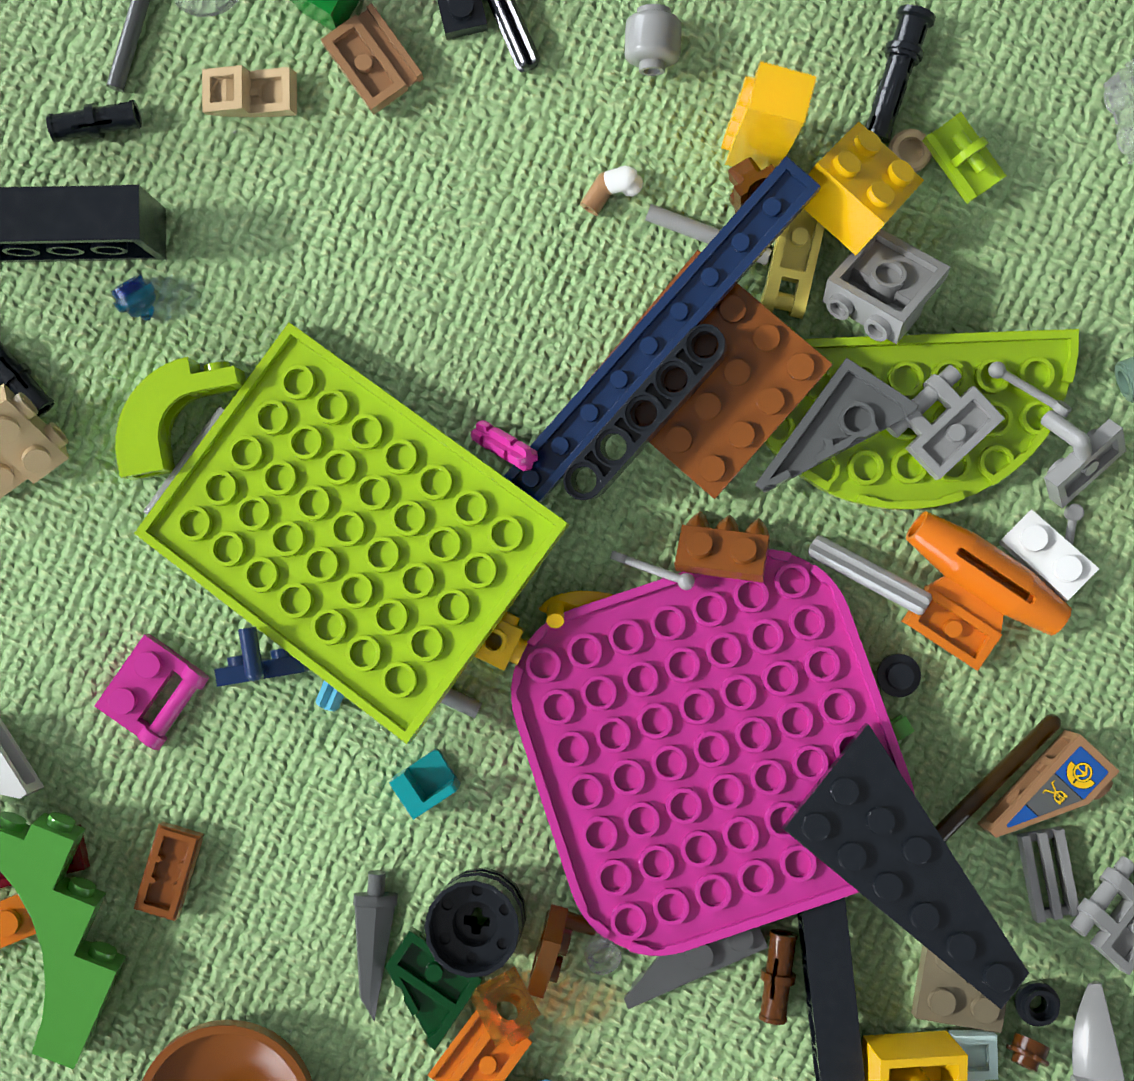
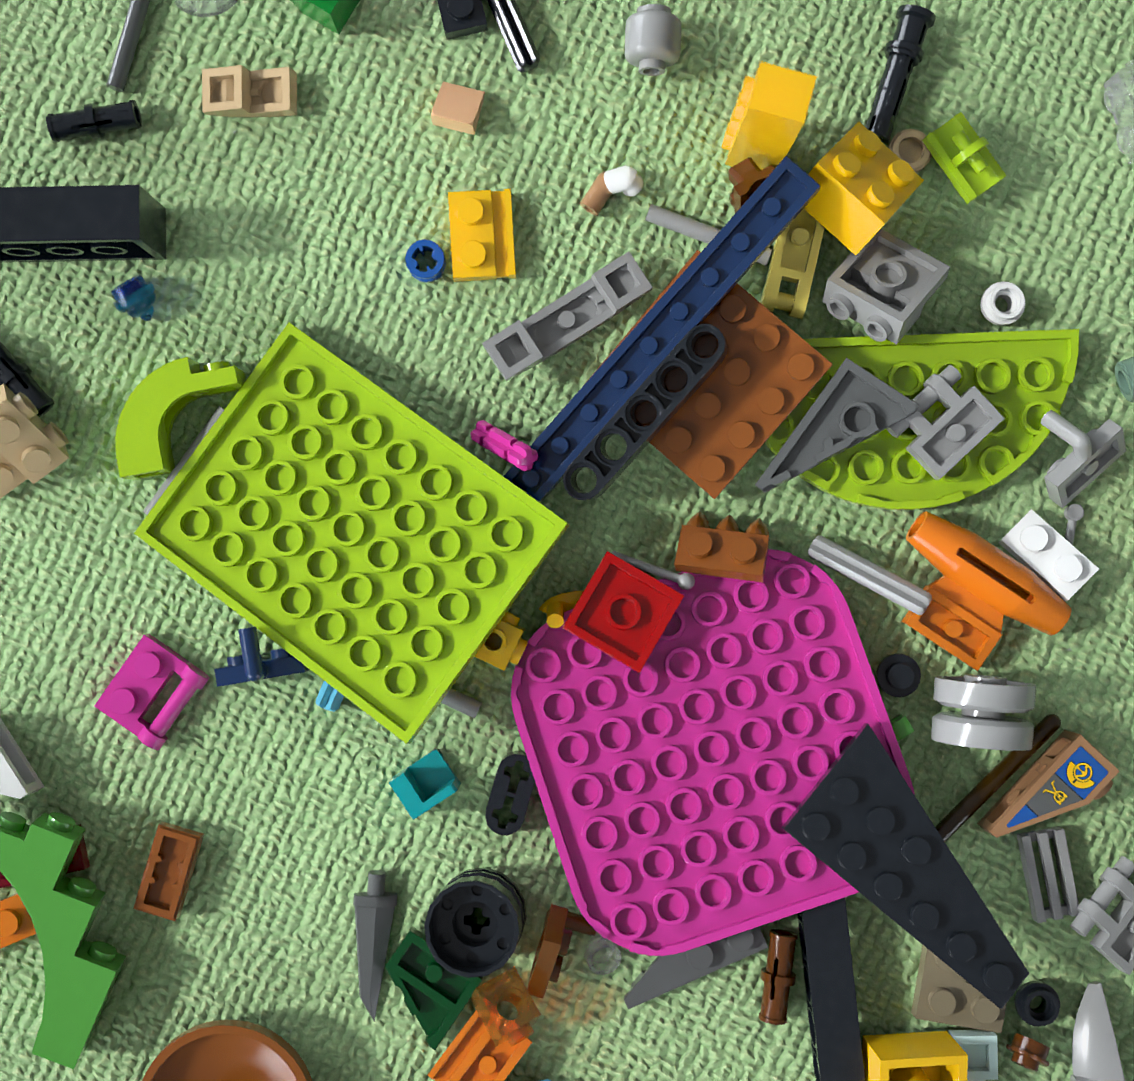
medium nougat plate [320,3,424,115] -> none
light grey hinge [988,361,1072,417] -> none
none -> blue bush [405,239,446,283]
none -> light nougat slope [431,81,485,135]
none -> yellow plate [448,189,516,282]
none -> light grey slope [482,252,653,381]
none -> black beam [485,751,535,835]
none -> red plate [562,551,684,673]
none -> light grey wheel [931,674,1036,751]
none -> white plate [980,282,1025,326]

